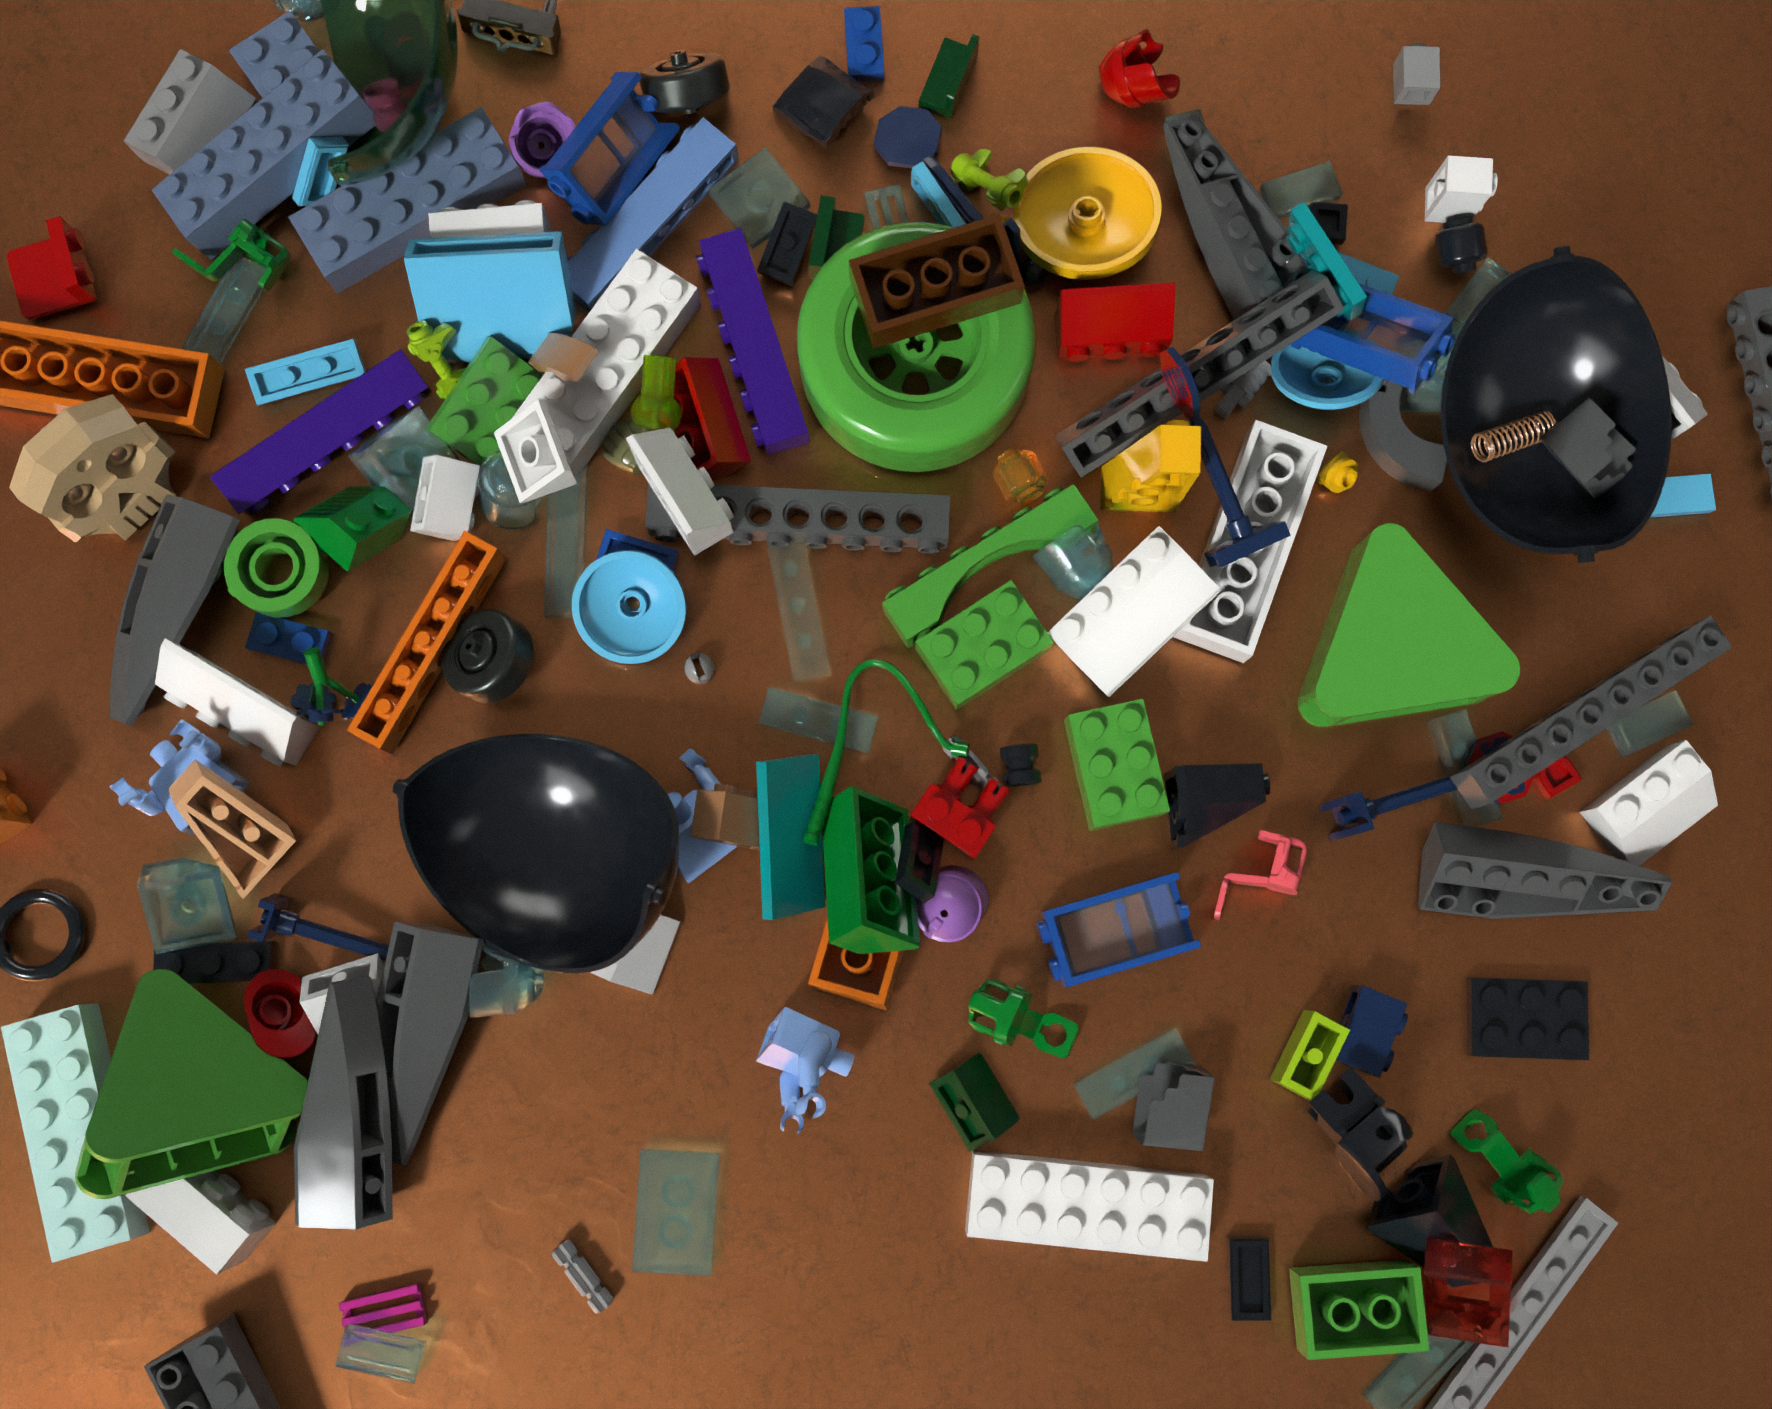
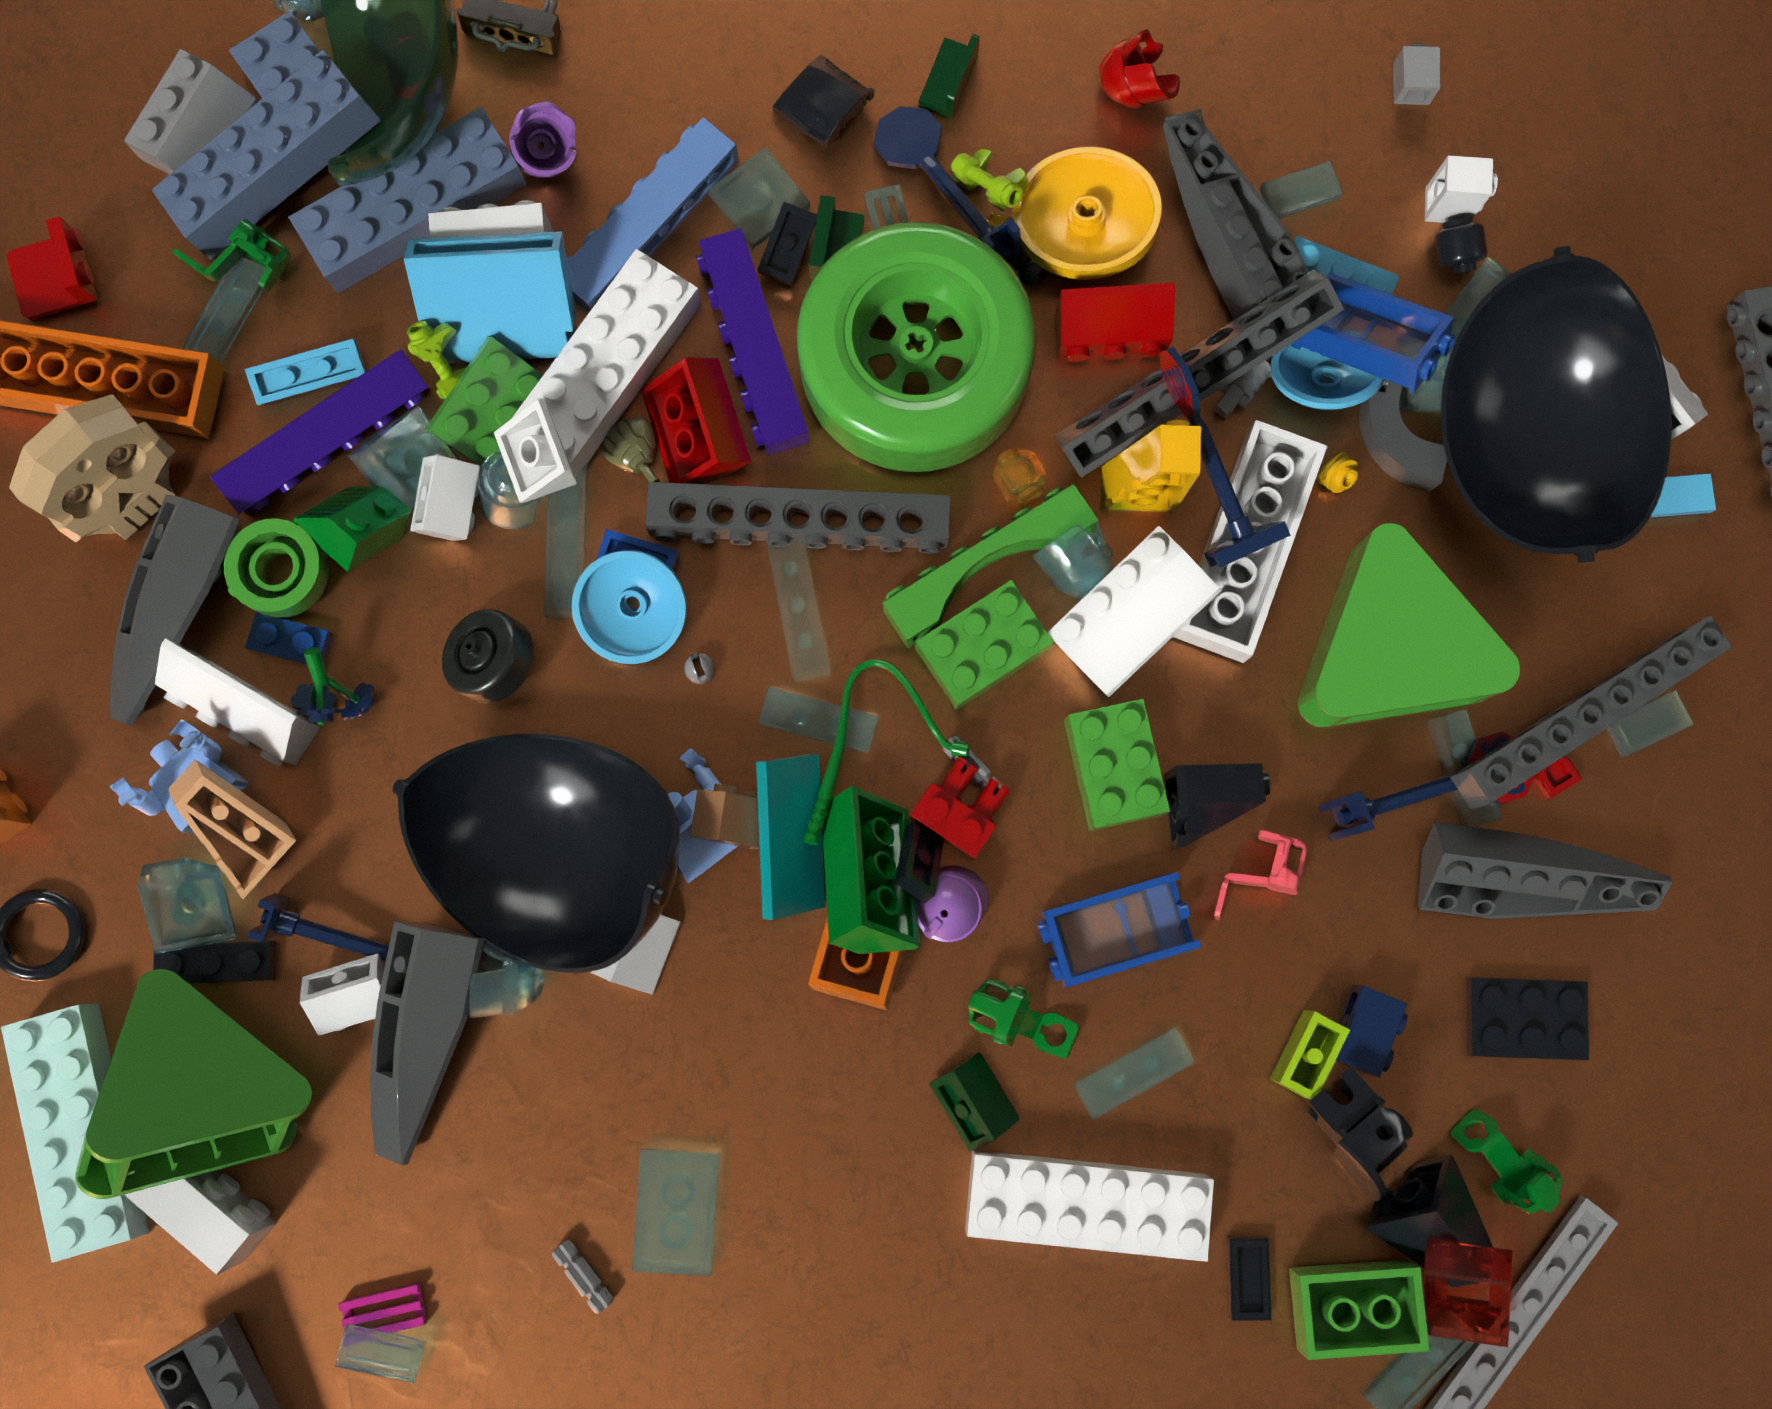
red piece [244,969,316,1058] -> none
medium azure tile [292,136,349,206] -> none
dark grey wedge [294,976,393,1230] -> none
orange brick [346,530,507,754] -> none
clear pink wheel [362,78,412,132] -> none
medium nougat slope [528,333,599,382] -> none
blue door [539,72,681,226] -> none
white slope [626,428,735,556] -> none
clear neon green piece [631,354,681,431] -> none
pearl dark grey wheel [639,50,730,114] -> none
light blue torso [756,1007,855,1135] -> none
blue plate [844,6,884,82] -> none
reddish brown brick [849,214,1025,349] -> none
medium azure tile [911,161,965,228] -> none
black wheel [1000,744,1042,787] -> none
dark grey piece [1133,1062,1215,1151] -> none
teal plate [1286,202,1367,323] -> none
black plate [1308,201,1348,245] -> none
medium nougat piece [1471,410,1557,462] -> none
dark grey piece [1541,398,1636,499] -> none
white slope [1579,740,1718,866] -> none

